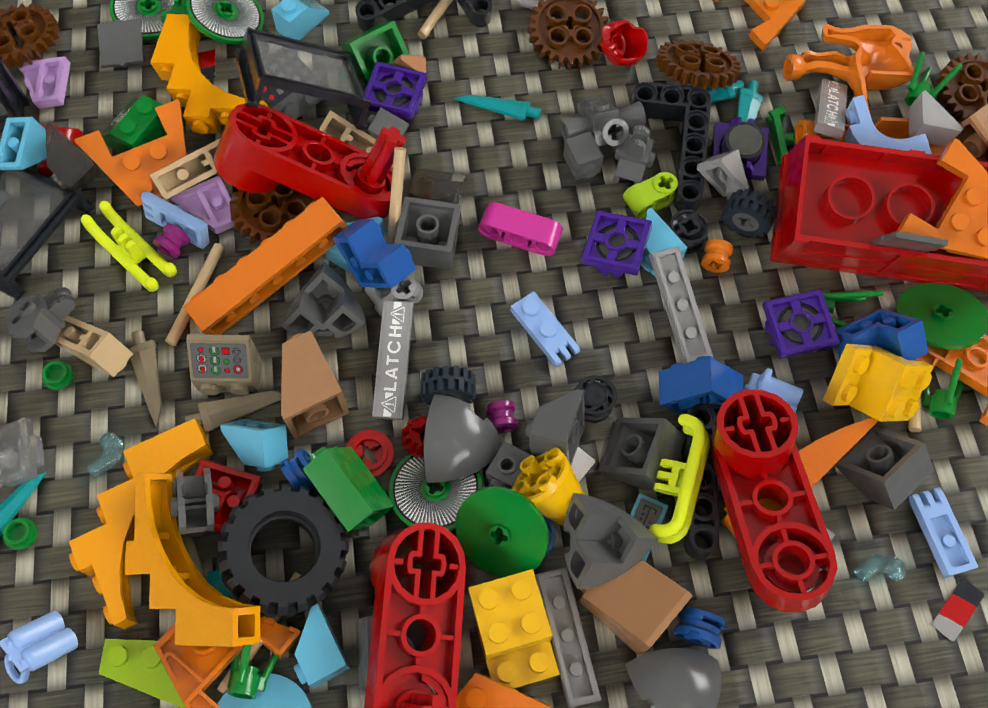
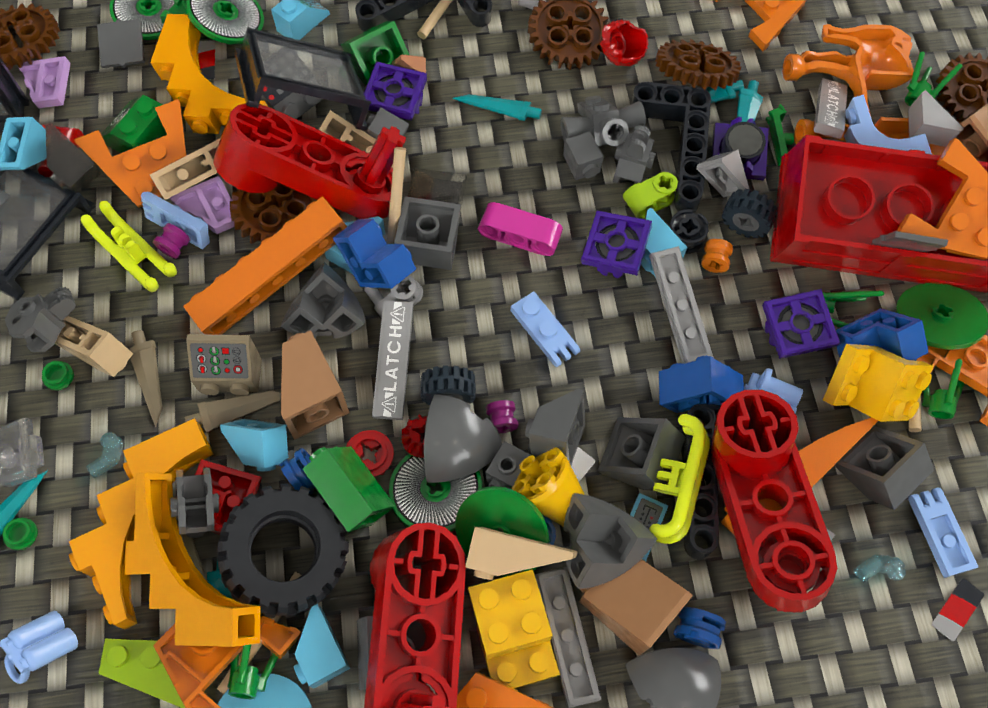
tan bar [165,243,225,346] -> none
black wheel [575,375,617,423] -> none
none -> tan slope [465,527,578,580]

